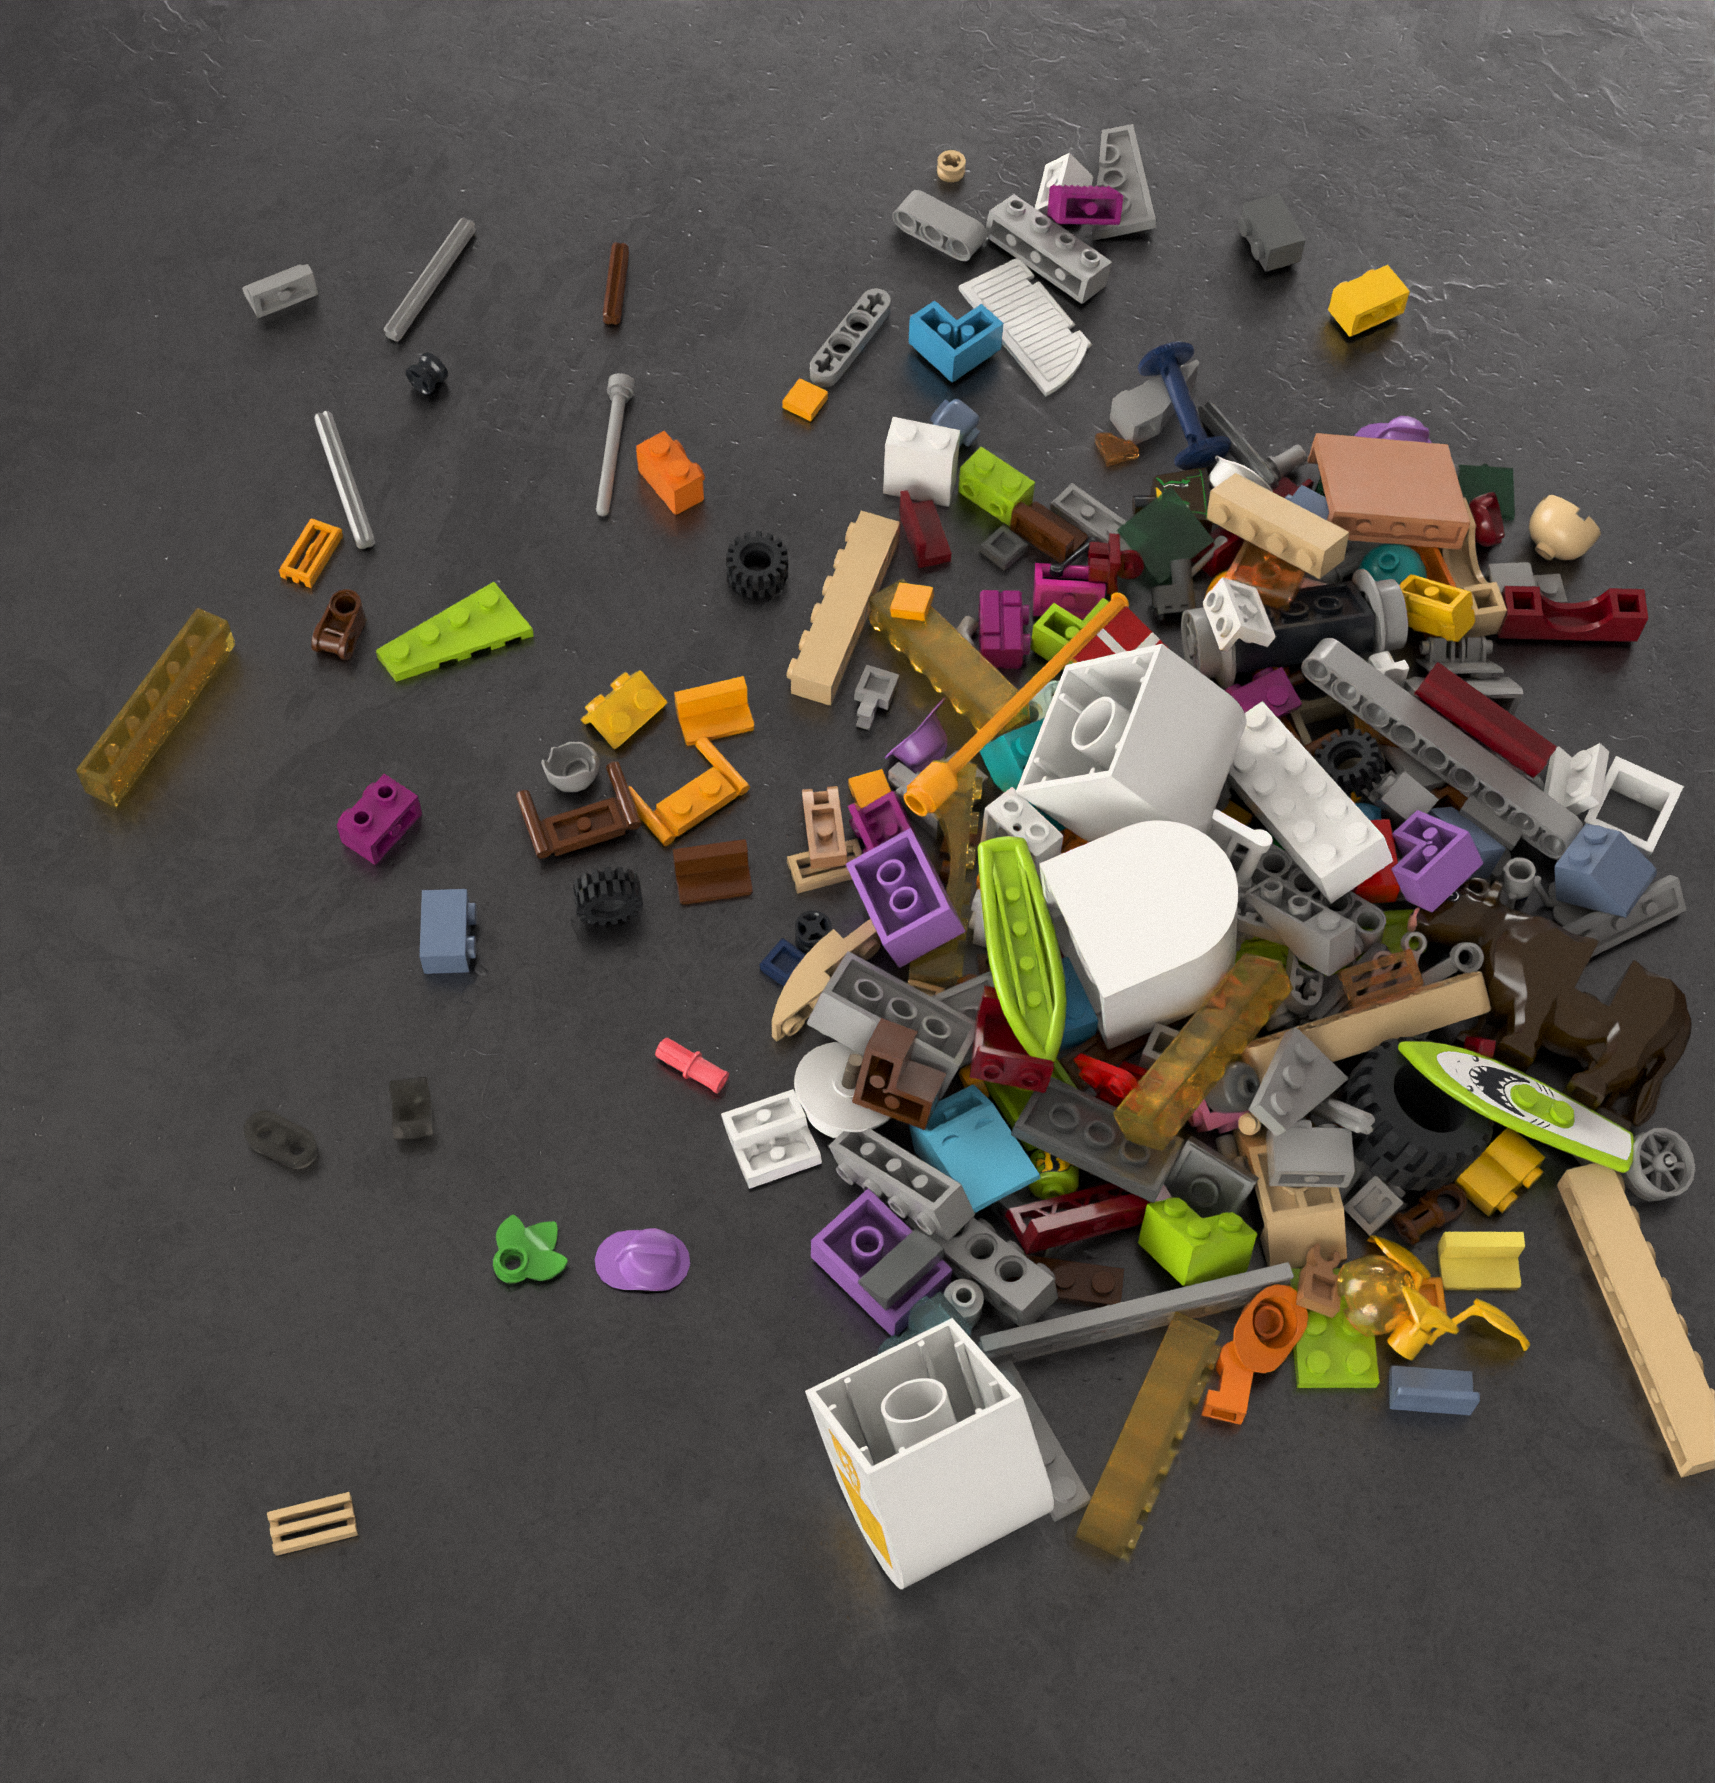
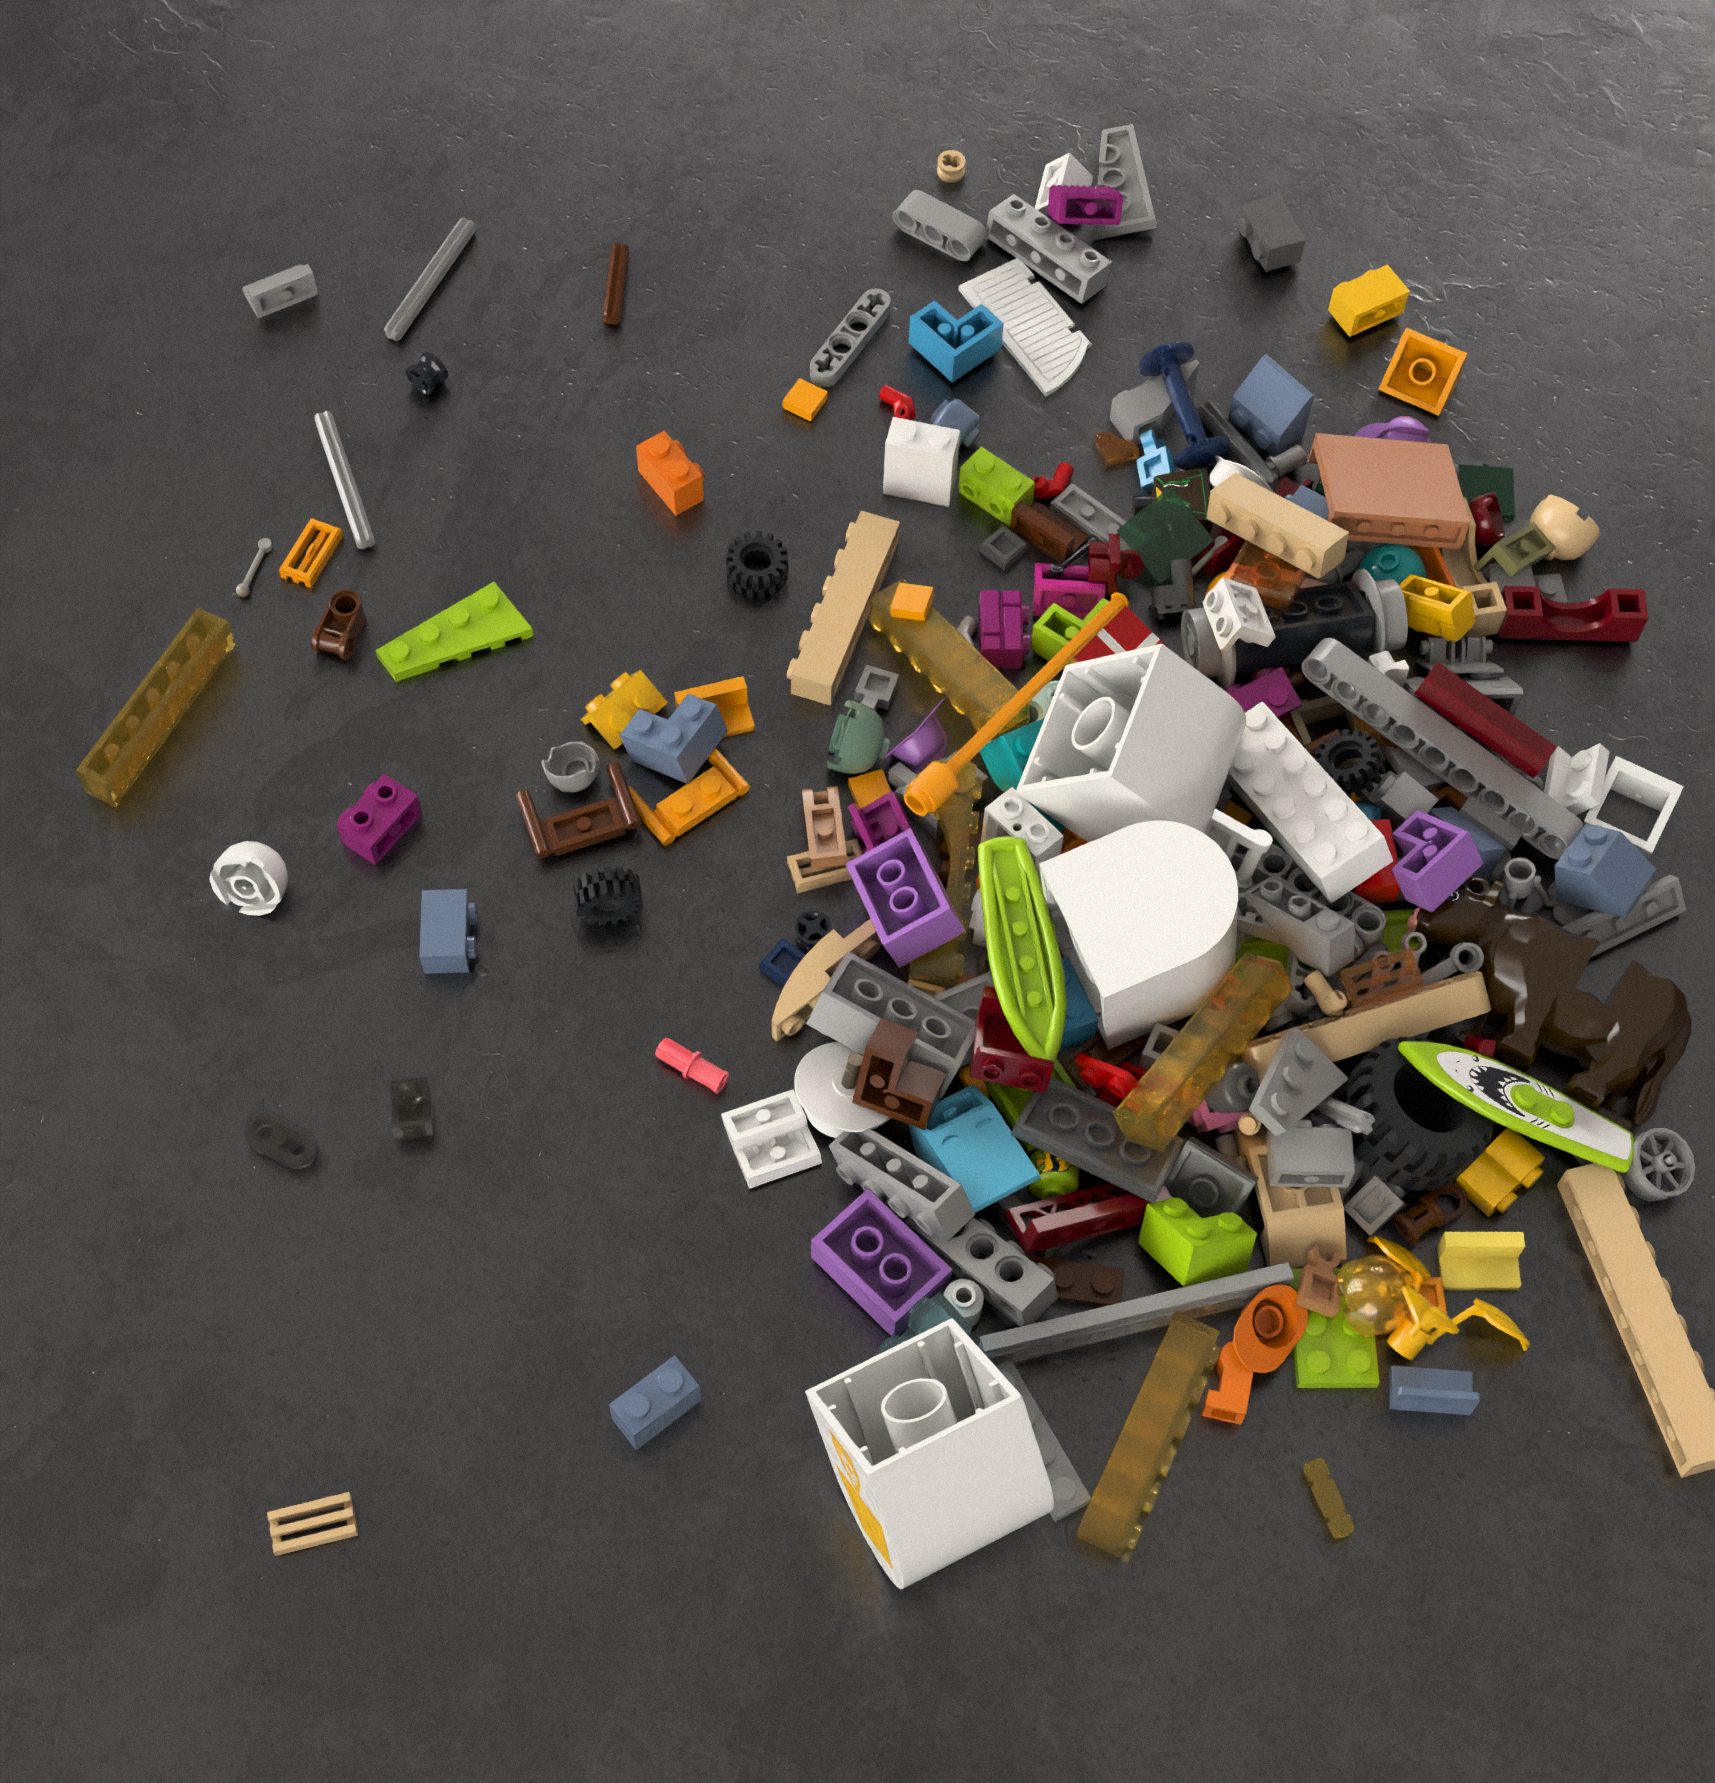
bright green plate [493,1215,568,1283] -> none
medium lavender piece [595,1228,690,1291] -> none
light grey piece [596,373,635,516] -> none
reddish brown panel [673,839,753,905] -> none
dark grey slope [858,1229,945,1311] -> none
dark red panel [899,490,952,569] -> none
none -> white cylinder [209,841,288,916]
none -> light grey hinge [236,538,272,597]
none -> sand blue brick [609,1355,701,1450]
none -> sand blue brick [619,694,728,784]
none -> sand green cylinder [827,700,890,774]
none -> red arm [879,384,916,421]
none -> red arm [1032,463,1074,500]
none -> plate [1136,429,1176,493]
none -> sand blue slope [1228,354,1314,457]
none -> tan arm [1303,970,1347,1016]
none -> clear yellow axle [1303,1458,1355,1539]
none -> light orange slope [1378,327,1468,416]
none -> olive panel [1473,522,1556,577]

